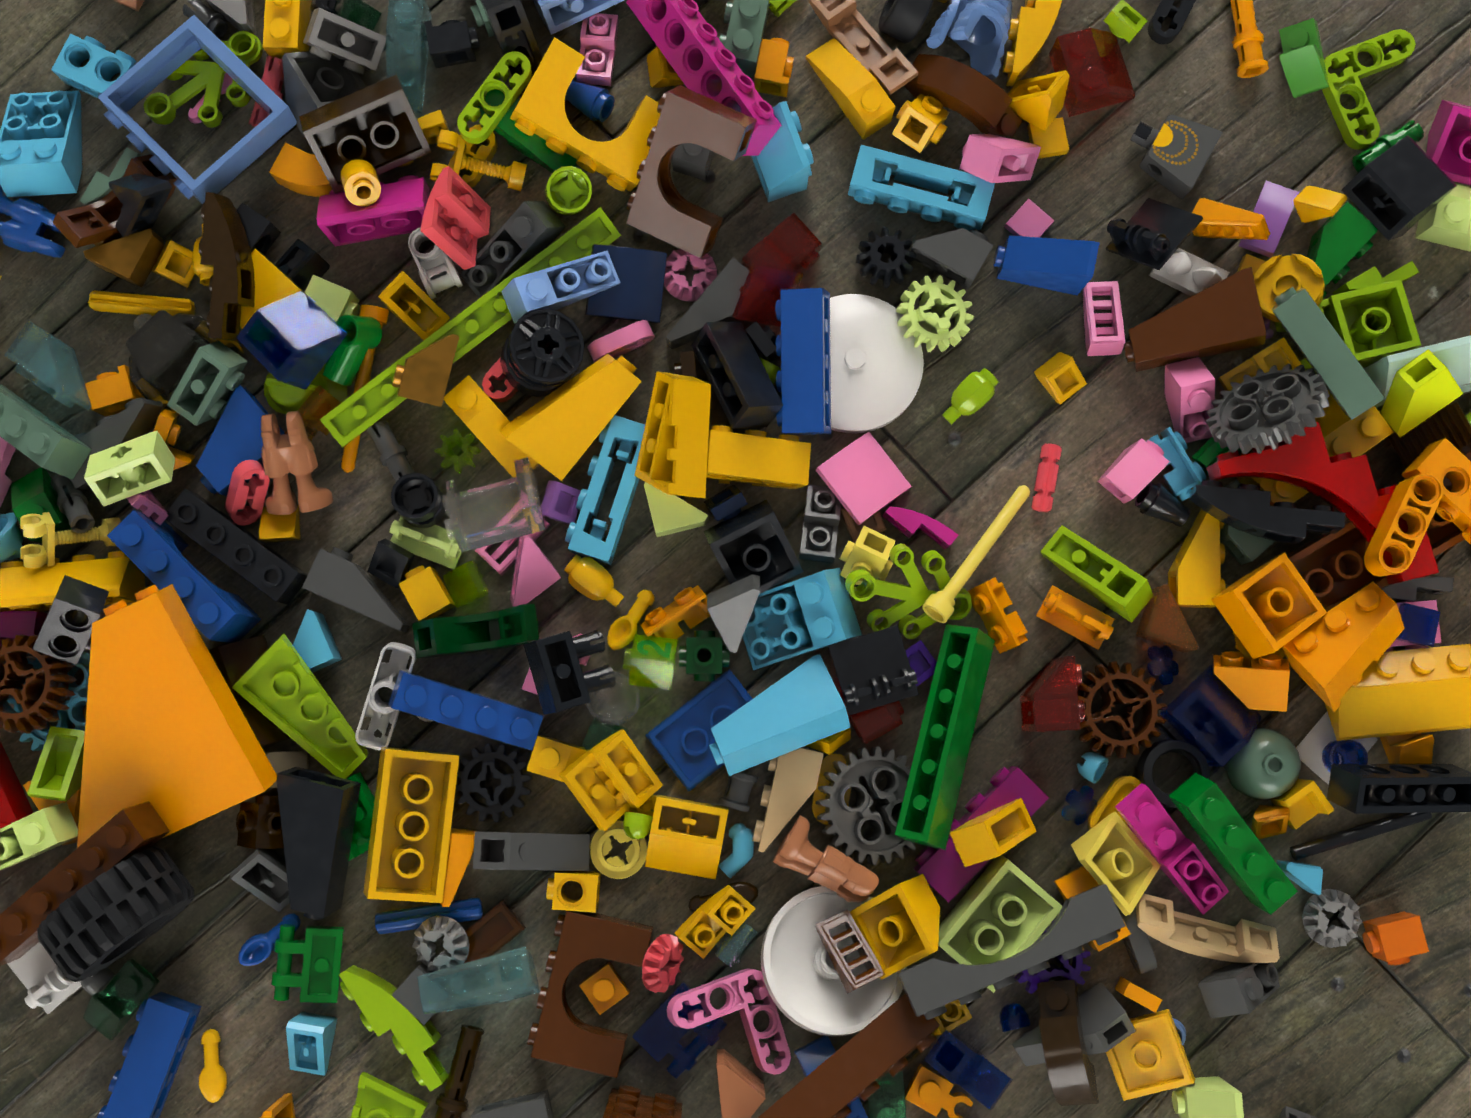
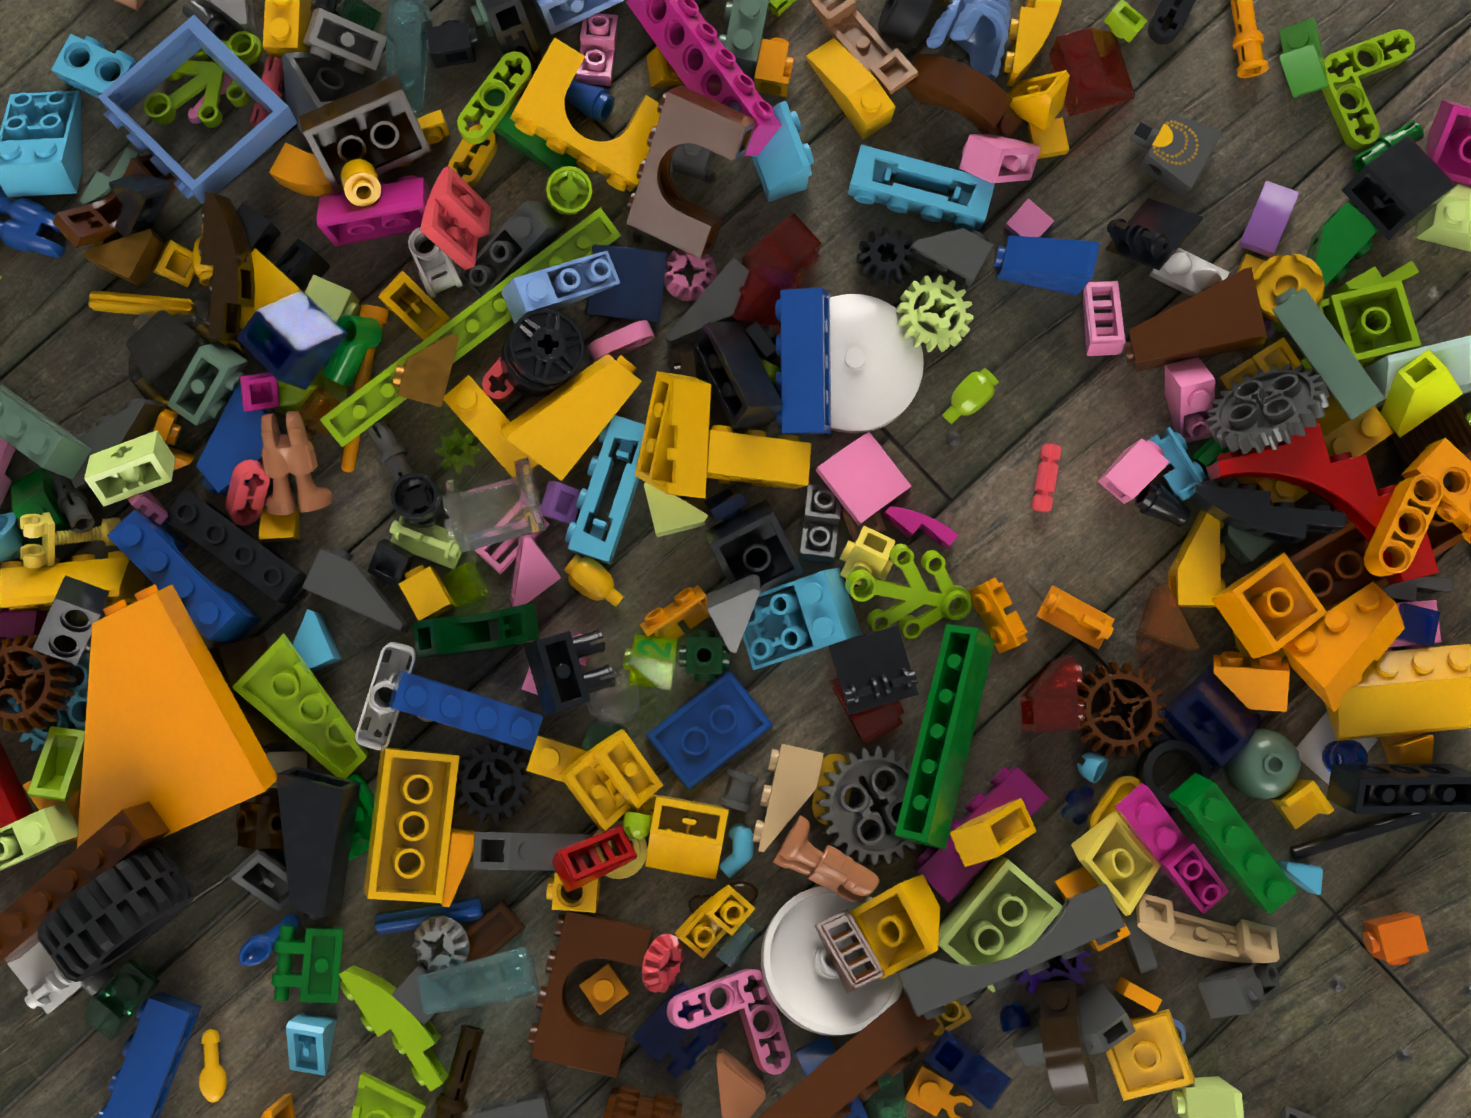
clear light blue slope [4,320,91,411] -> none
light orange brick [83,365,144,417] -> none
yellow bar [430,130,527,192] -> none
yellow piece [607,589,655,650] -> none
medium azure slope [709,654,851,776] -> none
yellow tile [806,728,851,755] -> none
yellow brick [892,94,950,153] -> none
dark purple plate [905,640,937,687] -> none
light yellow piece [922,485,1030,623] -> none
yellow slope [1034,352,1087,405] -> none
lime slope [1040,525,1154,623] -> none
clear blue plant [1147,645,1179,685] -> none
light orange slope [1192,198,1270,240] -> none
light orange slope [1251,805,1290,839] -> none
yellow slope [1293,186,1348,223] -> none
light grey gear [1302,889,1363,948] -> none
none -> dark pink slope [240,371,280,412]
none -> red slope [552,825,637,892]

